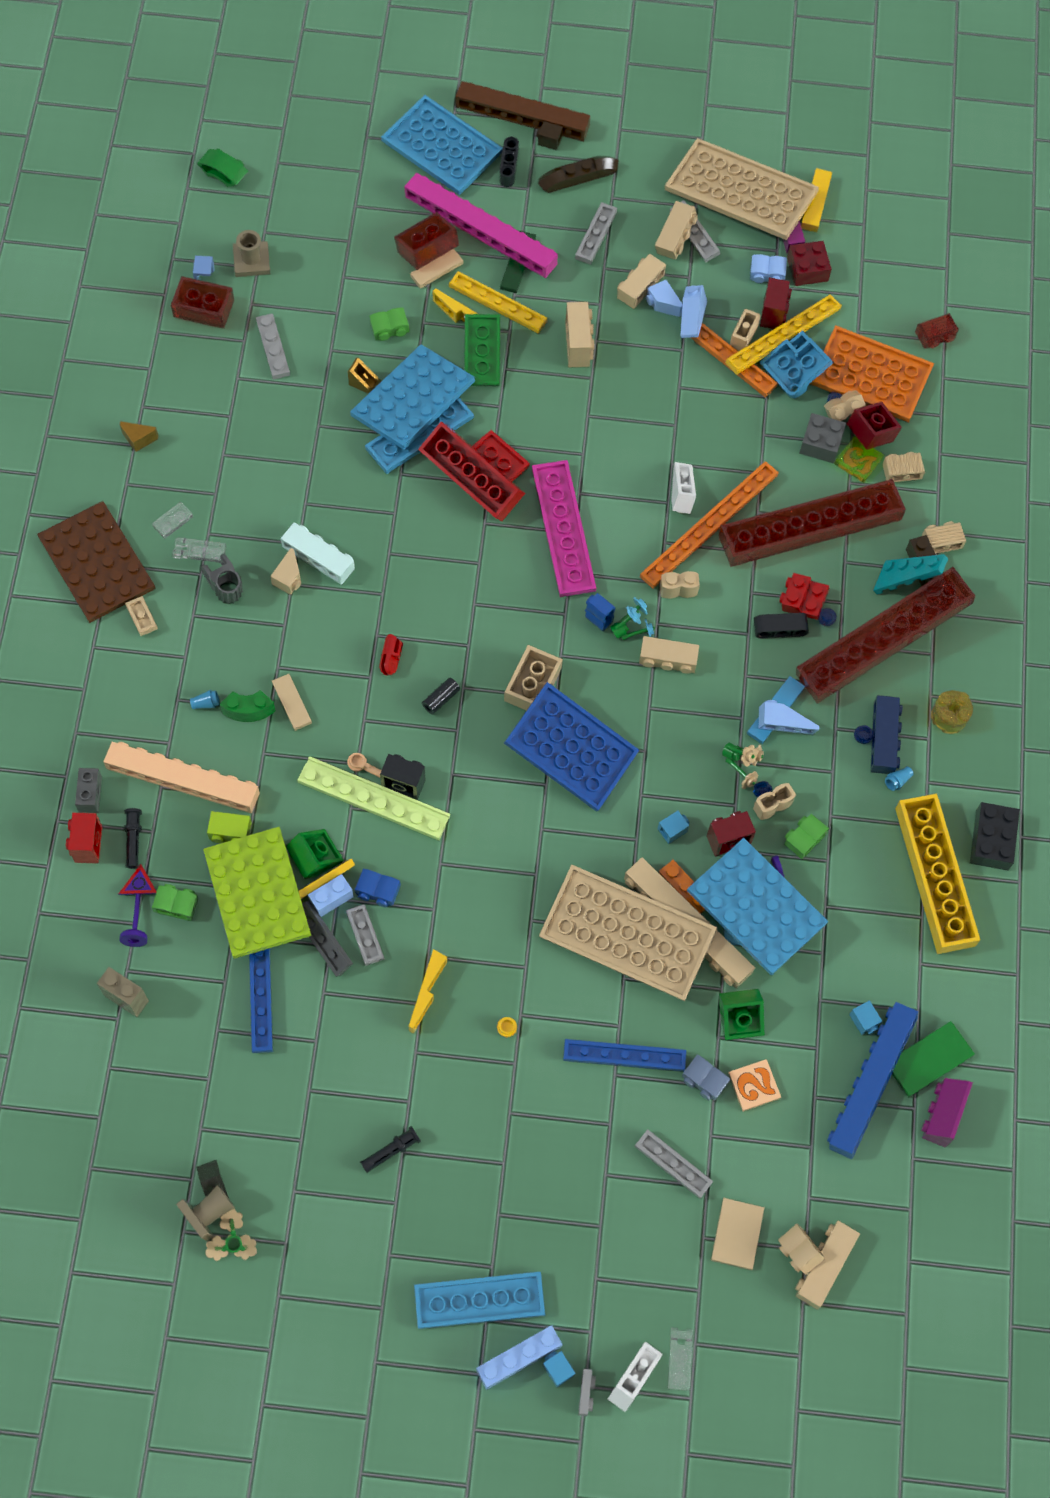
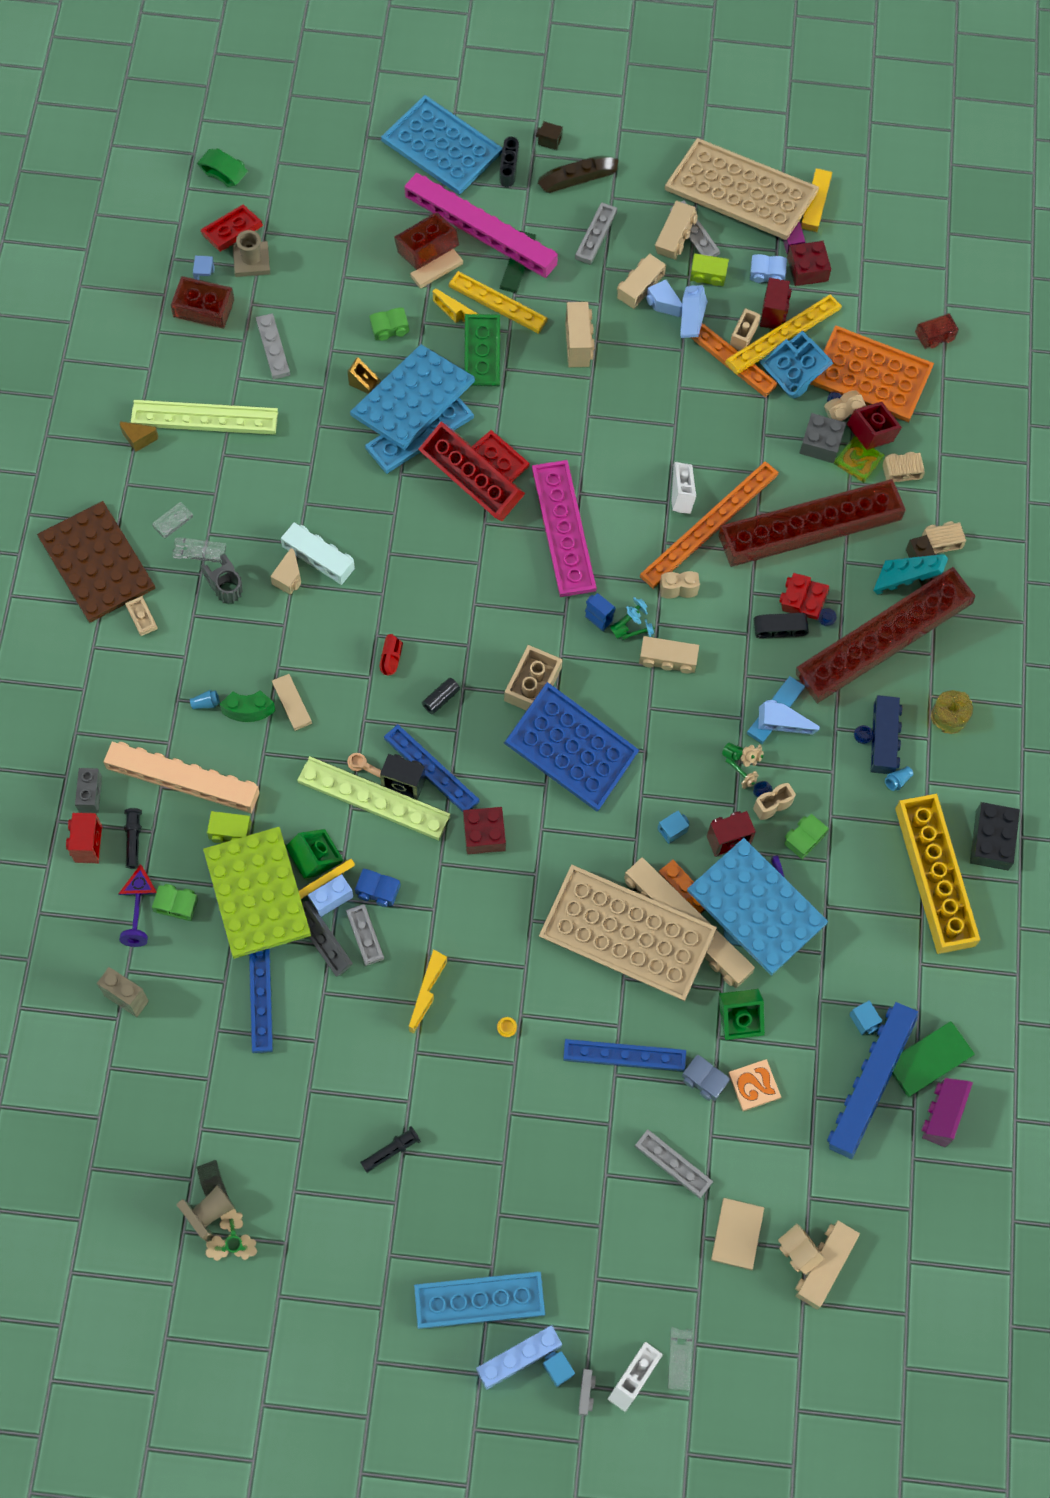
reddish brown brick [456,81,591,142] -> none
none -> yellowish green plate [131,400,278,435]
none -> red plate [201,204,263,252]
none -> blue plate [384,724,480,812]
none -> dark red brick [463,807,506,855]
none -> lime brick [690,253,729,286]

